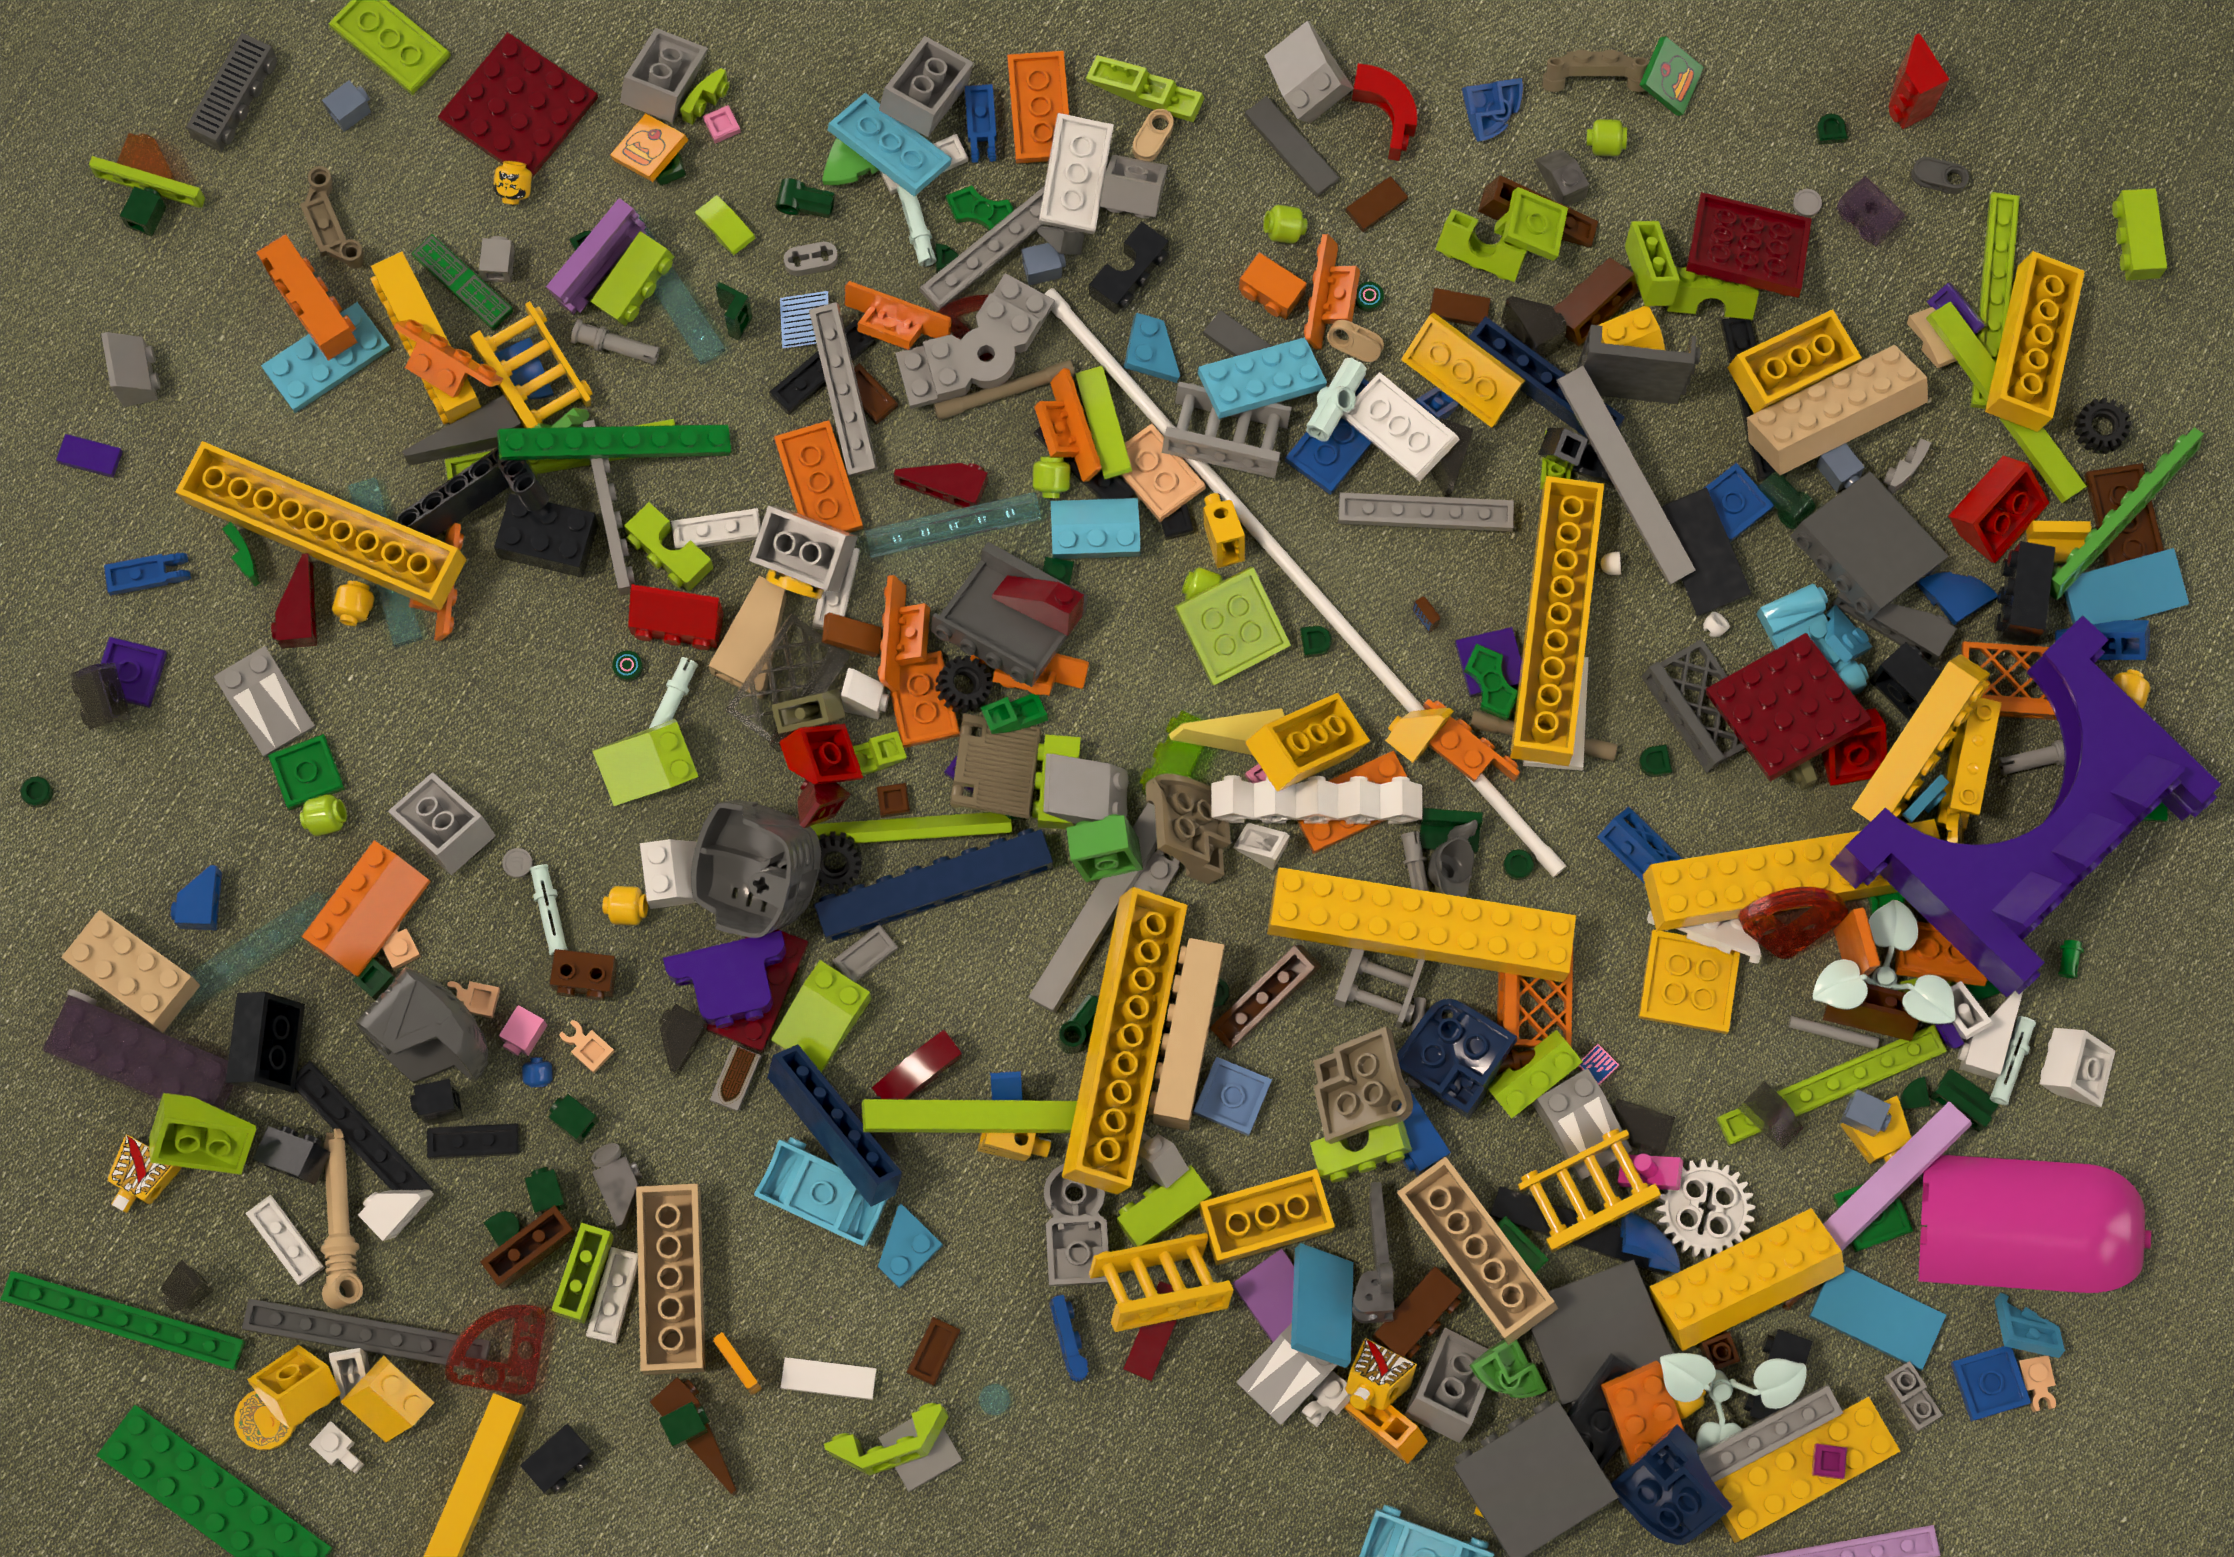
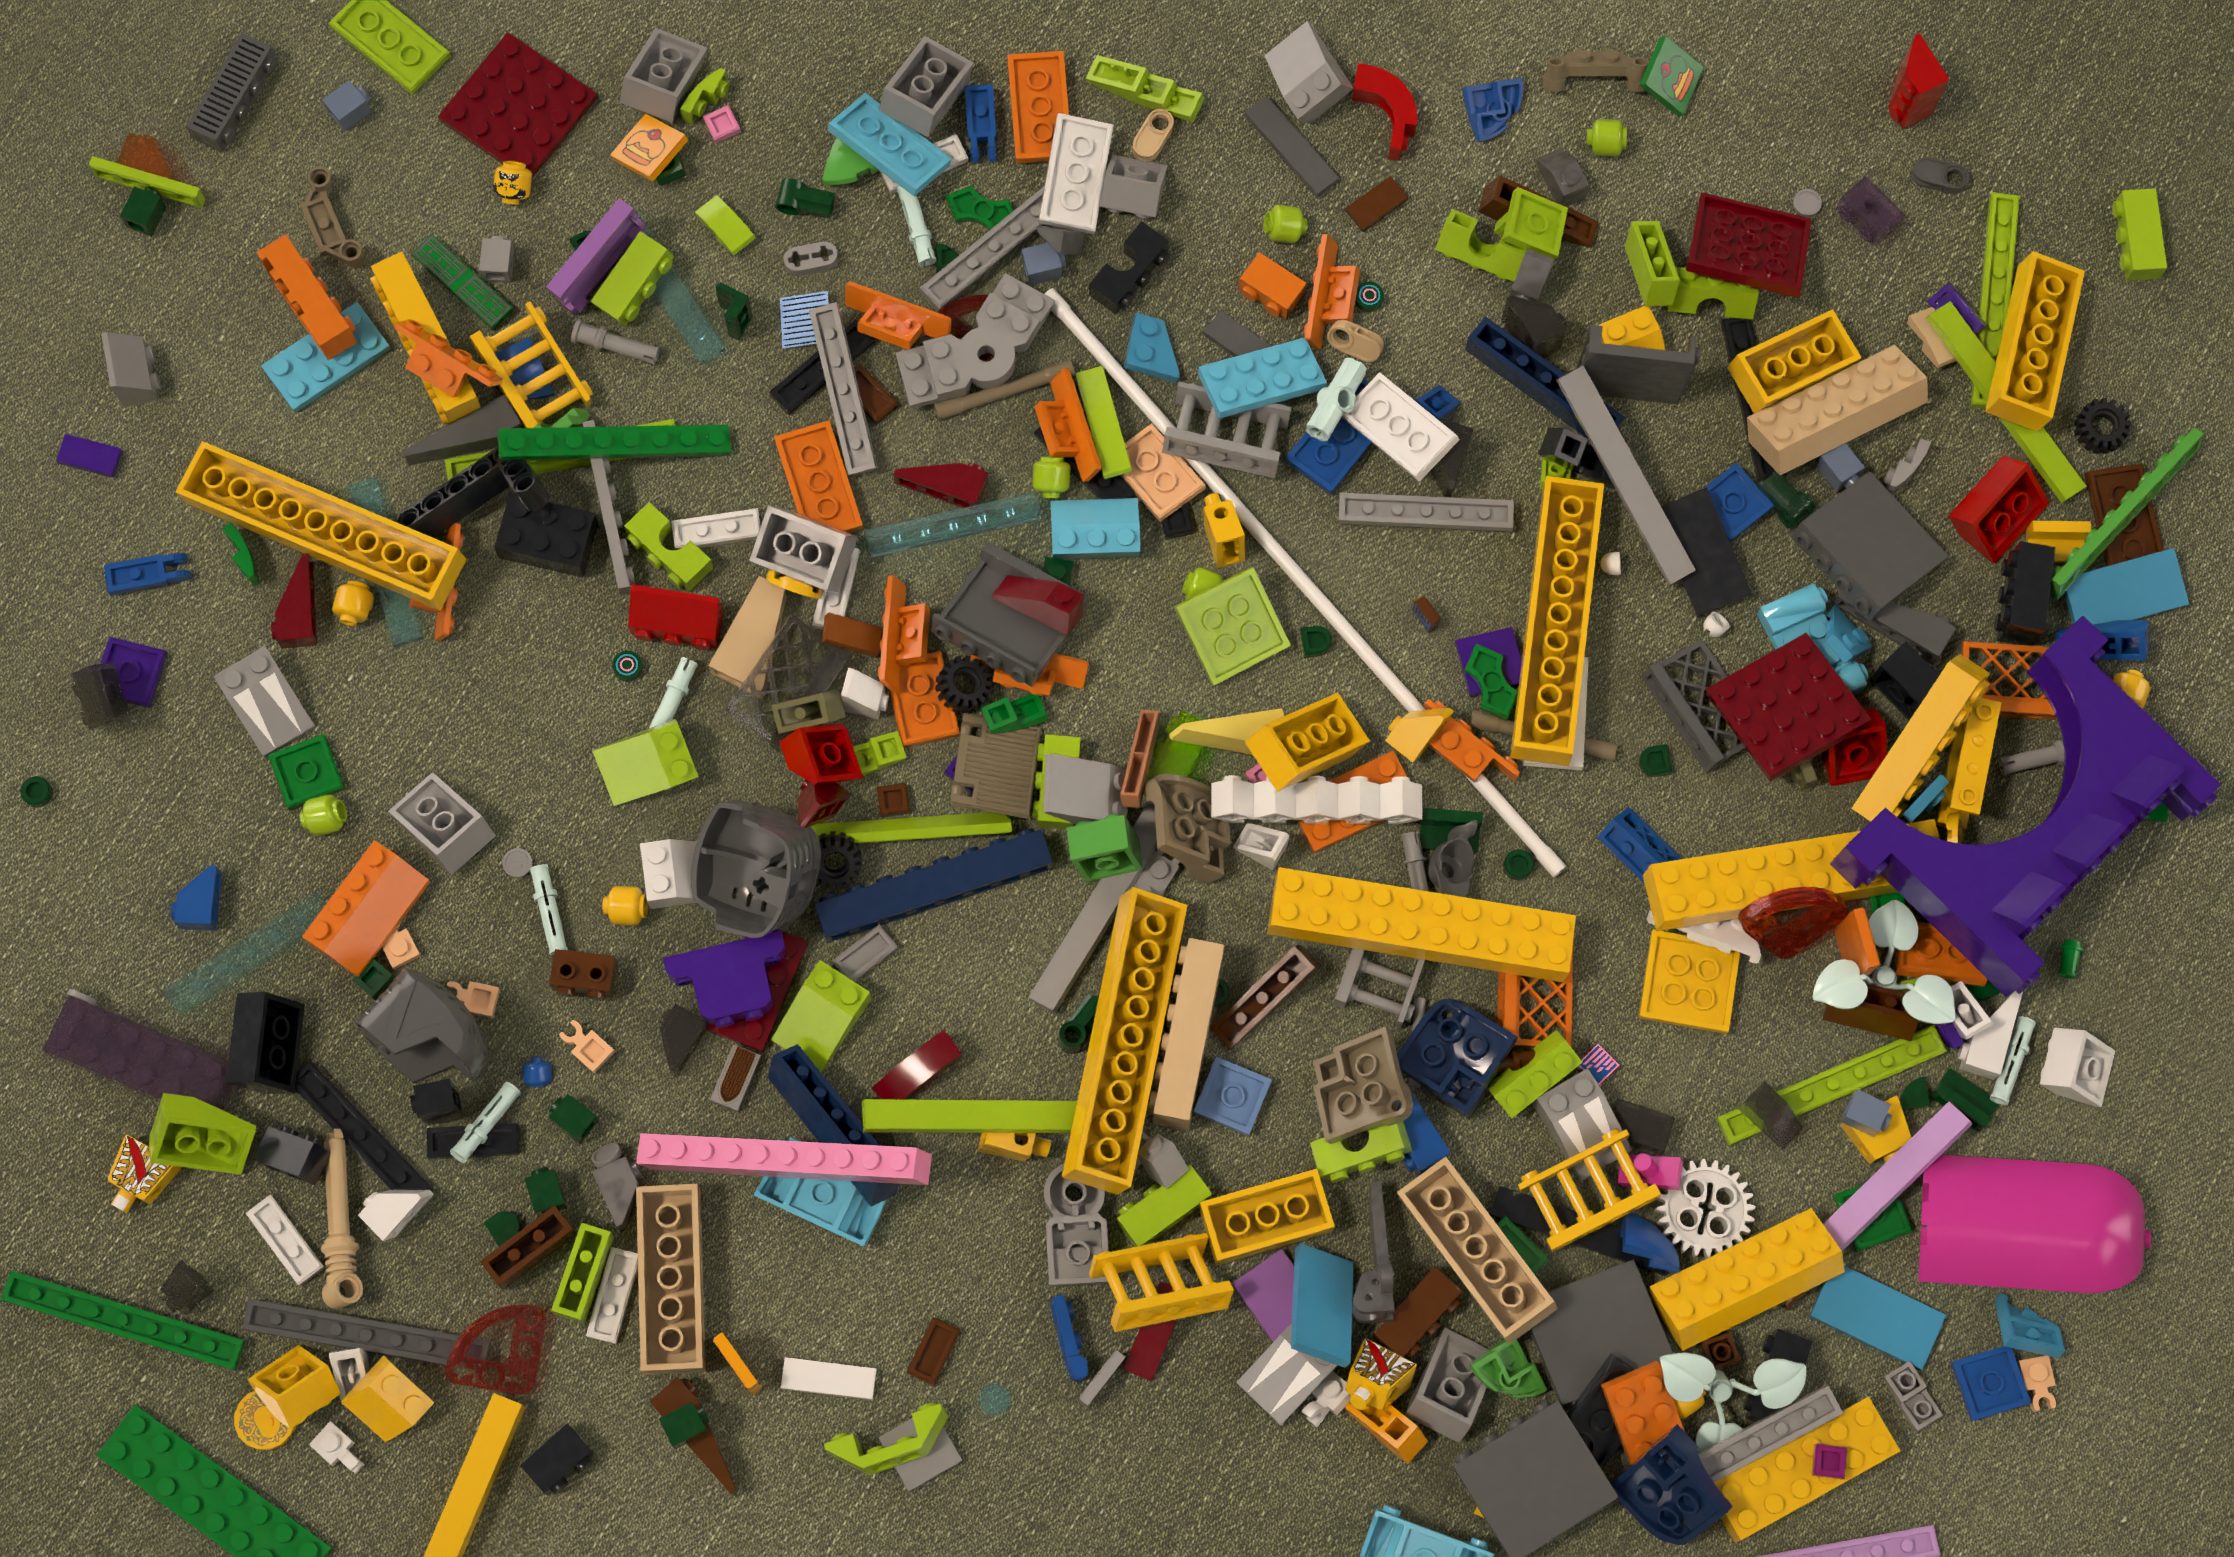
tan brick [61,910,201,1033] -> none
bright pink brick [499,1005,547,1056] -> none
dark azure wing [878,1204,943,1289] -> none
blue slope [990,1071,1022,1100] -> none
yellow plate [1401,312,1525,428] -> none
reddish brown tile [1429,288,1491,327] -> none
reddish brown brick [1550,257,1639,346] -> none
light grey bar [1788,1016,1879,1049] -> none
dark green tile [1816,113,1848,145] -> none
blue brick [1916,572,1998,626] -> none
none -> light aqua pin [450,1082,521,1163]
none -> bright pink brick [636,1133,932,1185]
none -> light grey tile [1079,1351,1126,1409]
none -> nougat piece [1120,710,1160,808]
none -> flat silver slope [1508,249,1554,310]

